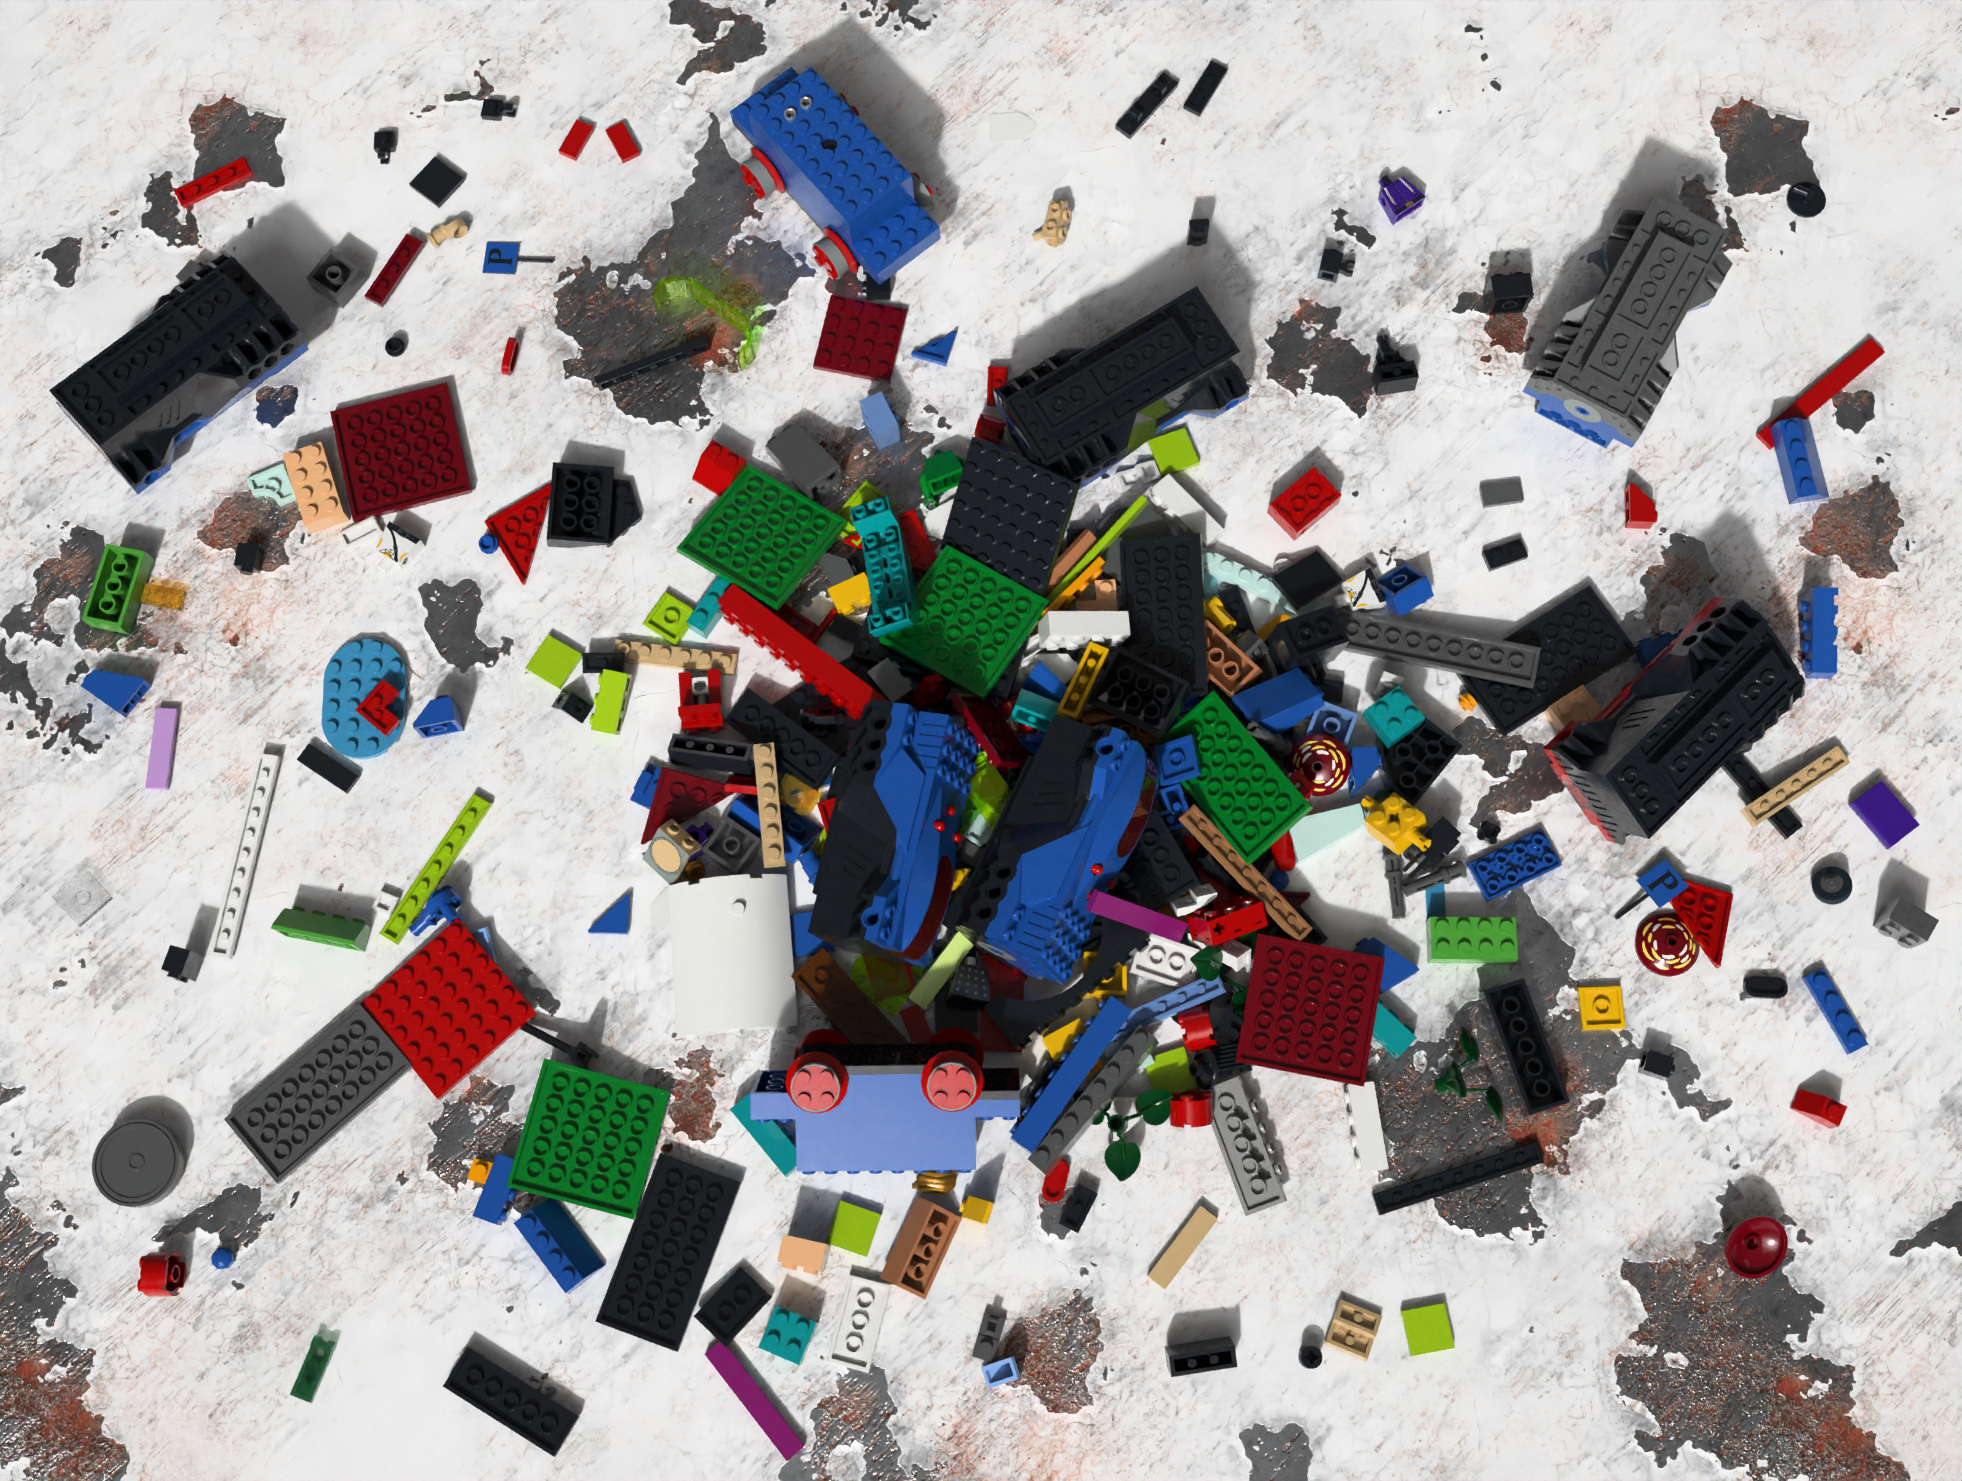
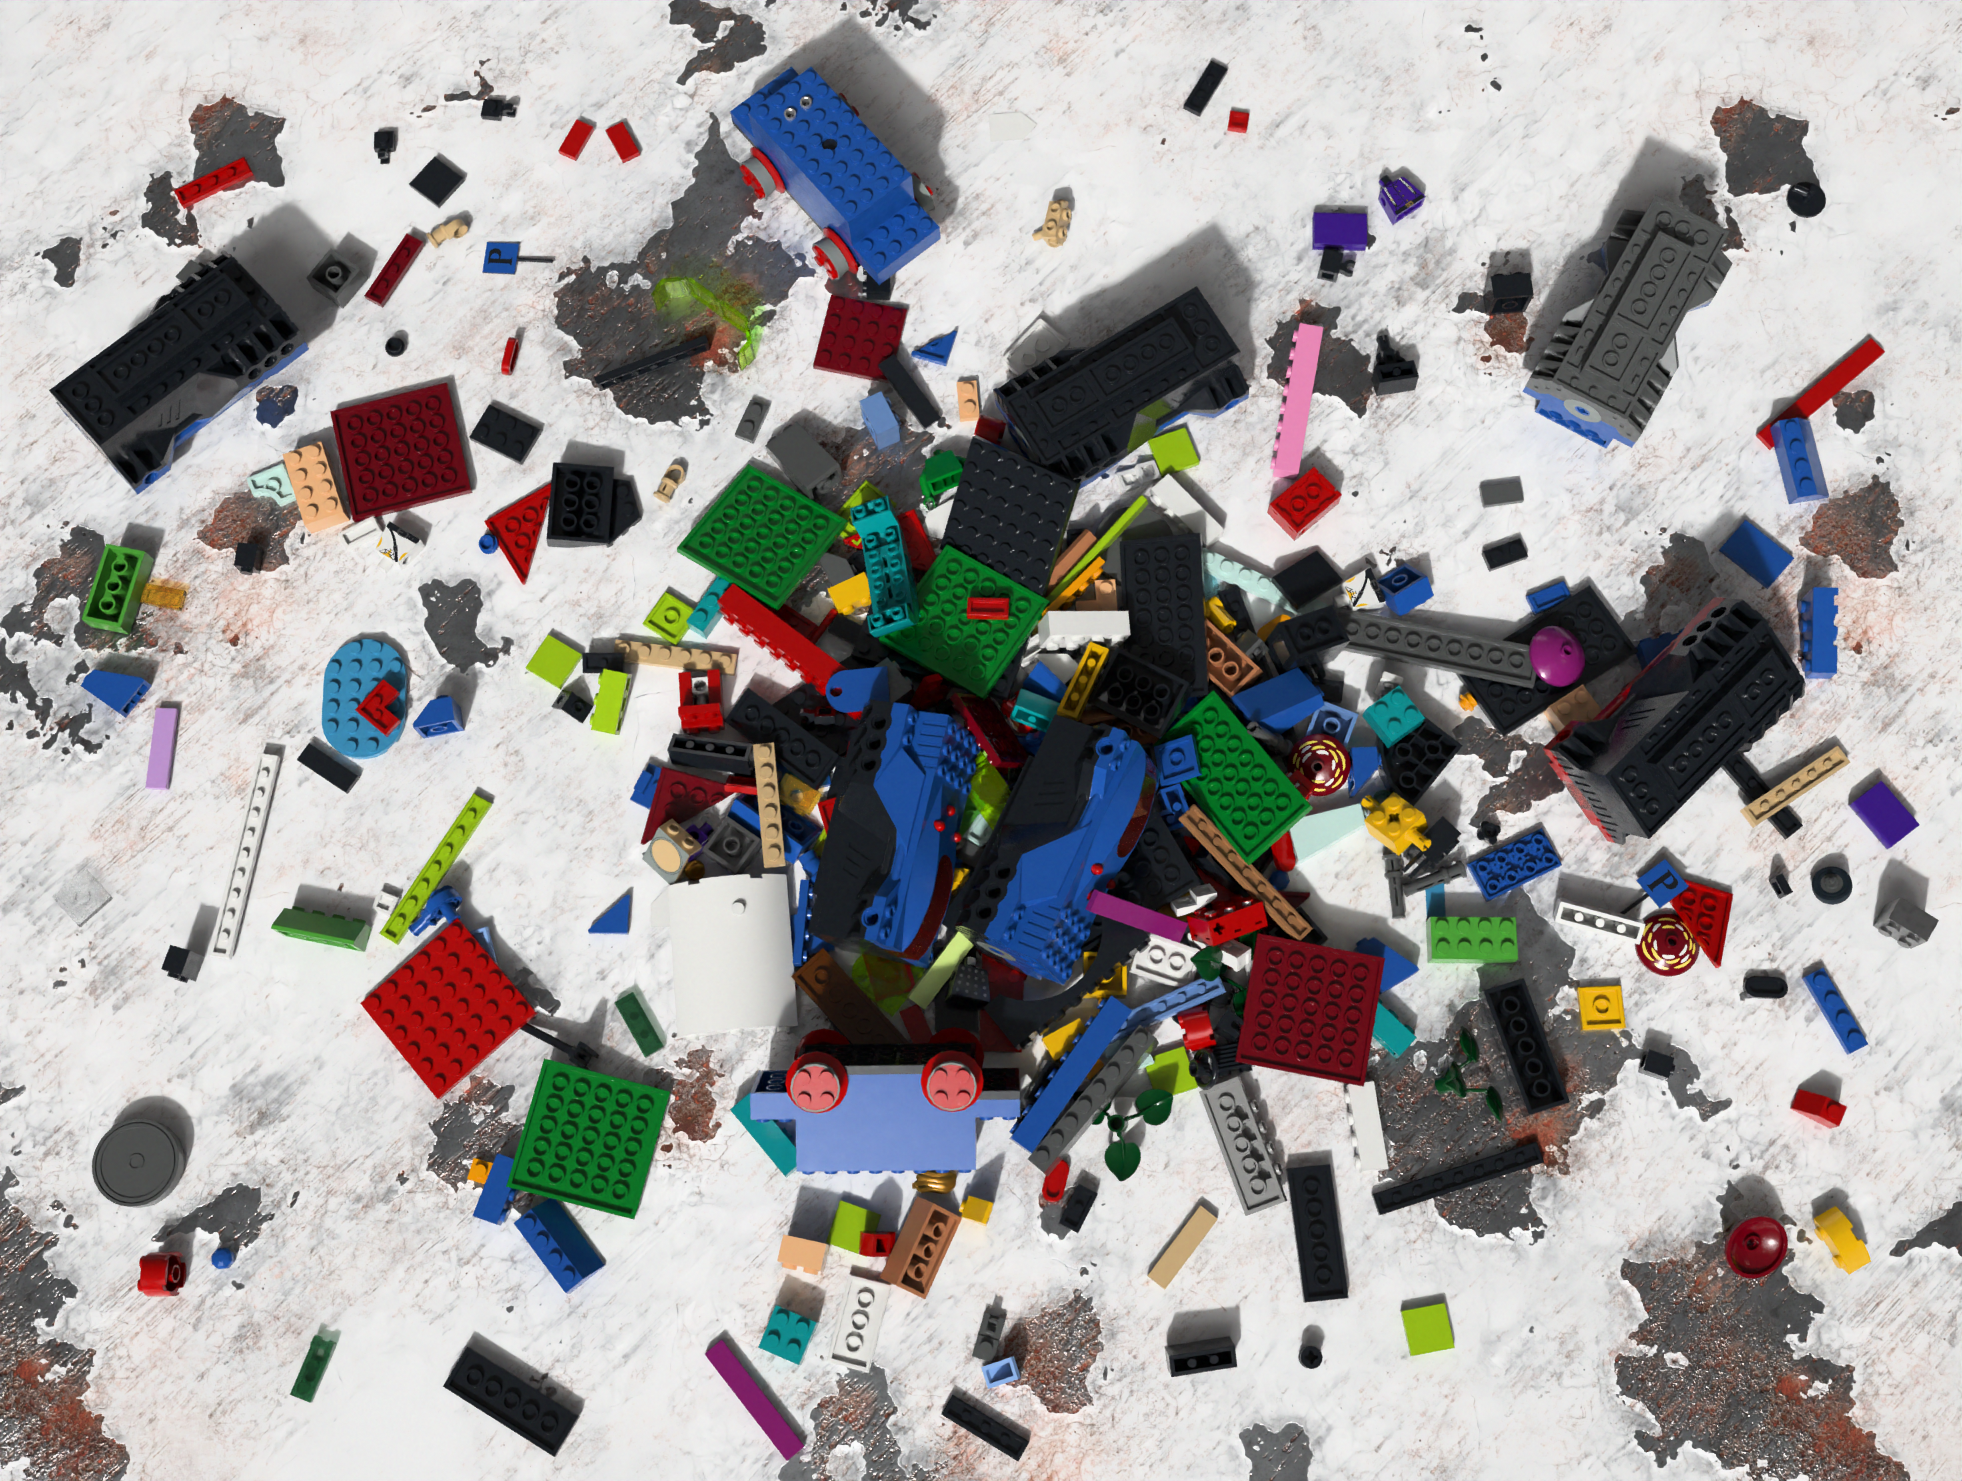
dark grey plate [224,1003,412,1184] -> none
black plate [595,1153,742,1352] -> none
red slope [692,439,747,497] -> none
black tile [694,1267,772,1348] -> none
red plate [987,366,1008,407] -> none
black hinge [1115,72,1178,139] -> none
red brick [1169,1088,1213,1128] -> none
black plate [1186,219,1210,247] -> none
white tile [1273,558,1293,576] -> none
tan slope [1324,1299,1382,1362] -> none
red slope [1624,483,1658,529] -> none
none -> black plate [469,404,542,465]
none -> clear green tile [614,992,665,1058]
none -> tan connector [653,465,686,503]
none -> dark grey plate [735,400,769,444]
none -> blue plate [793,879,814,967]
none -> blue tile [826,666,890,713]
none -> red brick [858,1230,896,1257]
none -> black tile [878,354,941,430]
none -> black tile [941,1395,1030,1462]
none -> light nougat plate [956,380,980,422]
none -> red tile [967,597,1009,620]
none -> white plate [1001,318,1070,376]
none -> red tile [1227,110,1249,134]
none -> bright pink brick [1270,323,1323,480]
none -> black plate [1286,1164,1349,1303]
none -> dark purple piece [1312,212,1367,251]
none -> blue tile [1526,581,1572,616]
none -> magenta dish [1529,626,1585,687]
none -> white brick [1552,897,1646,945]
none -> blue tile [1719,520,1794,589]
none -> black tile [1769,873,1793,899]
none -> yellow brick [1814,1206,1871,1274]

